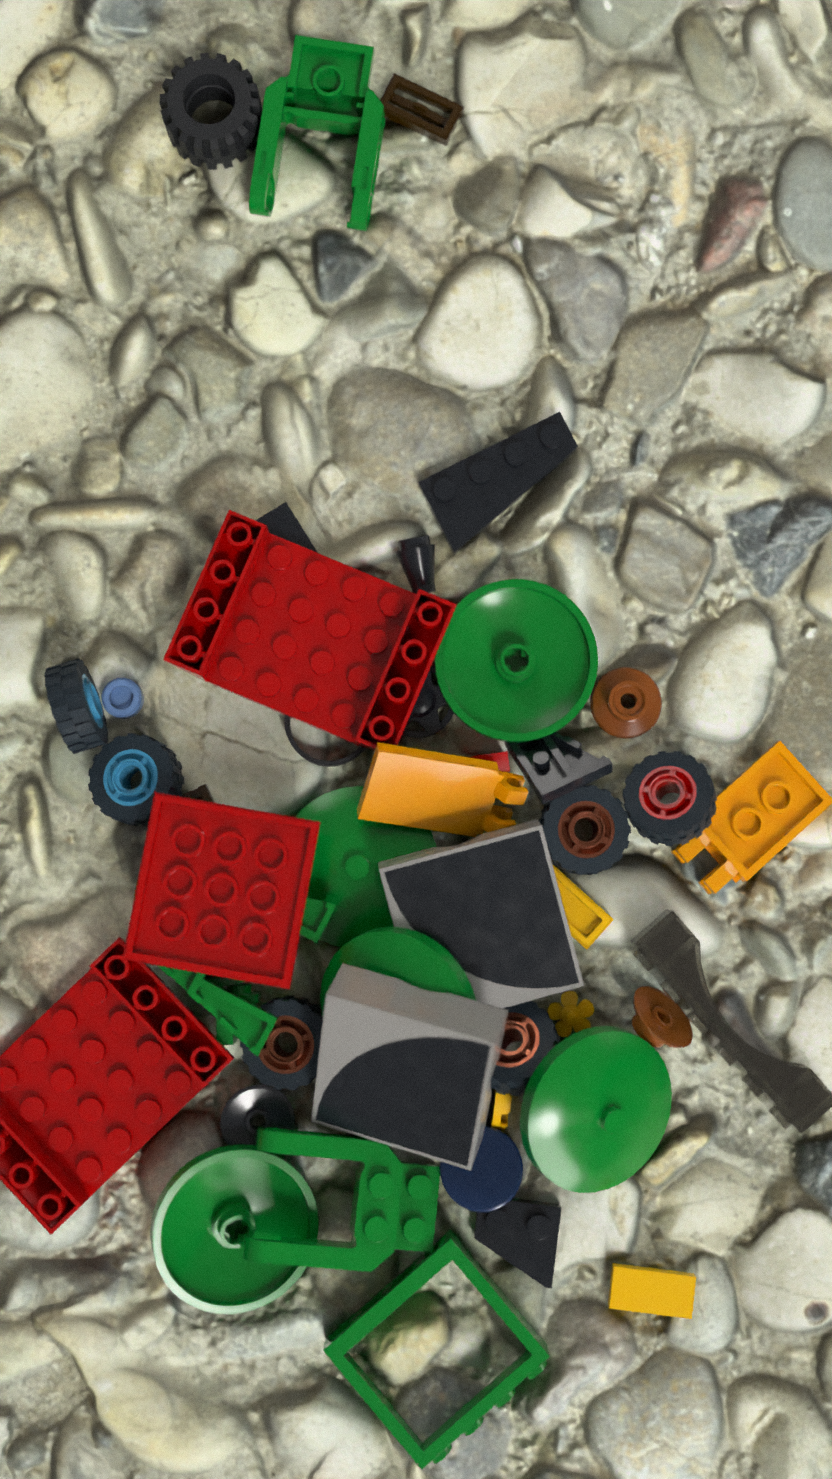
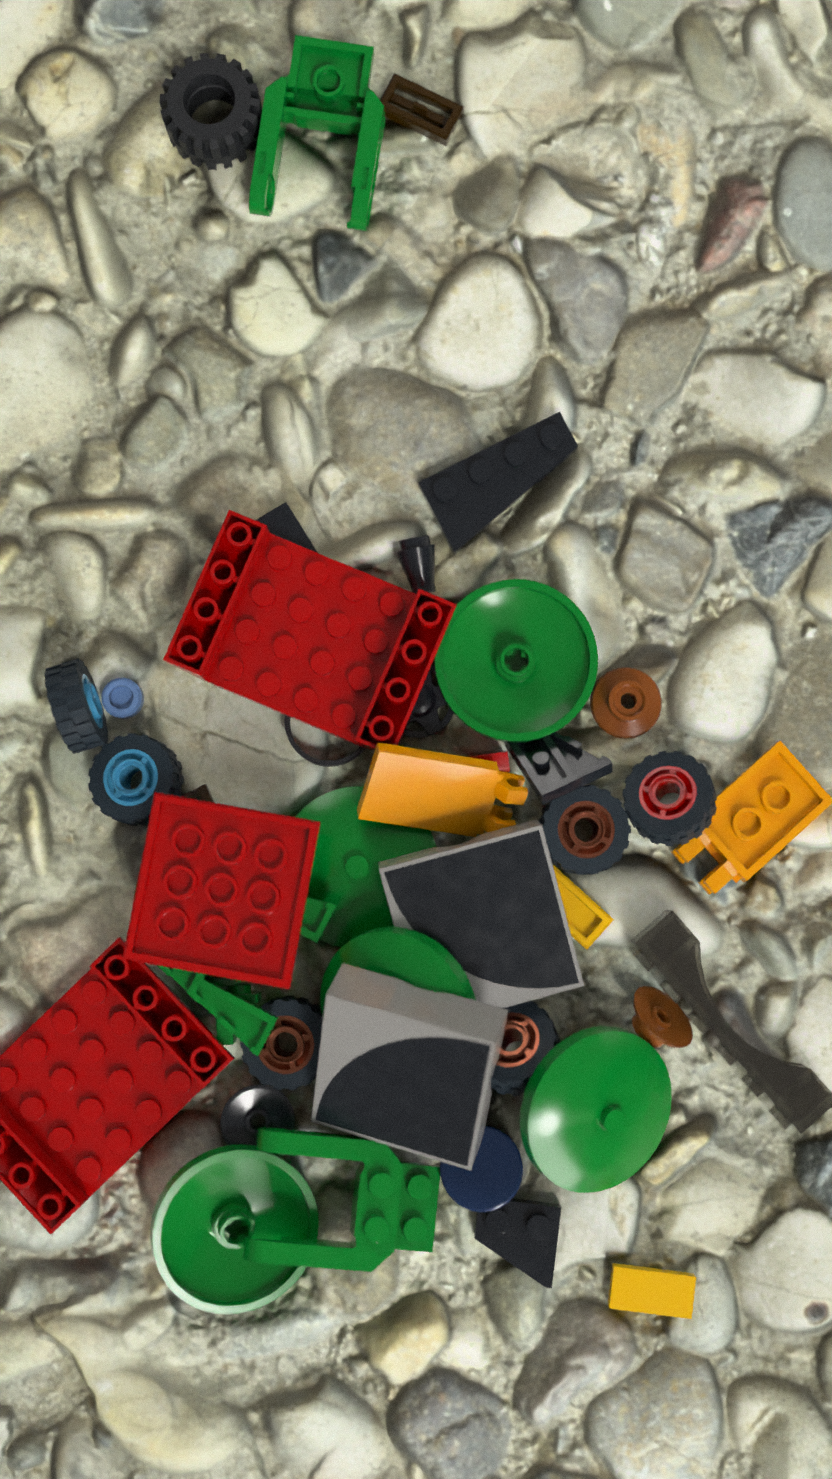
green window [323,1229,550,1470] -> none
yellow tile [490,1089,512,1130] -> none
yellow plant [547,991,594,1037] -> none

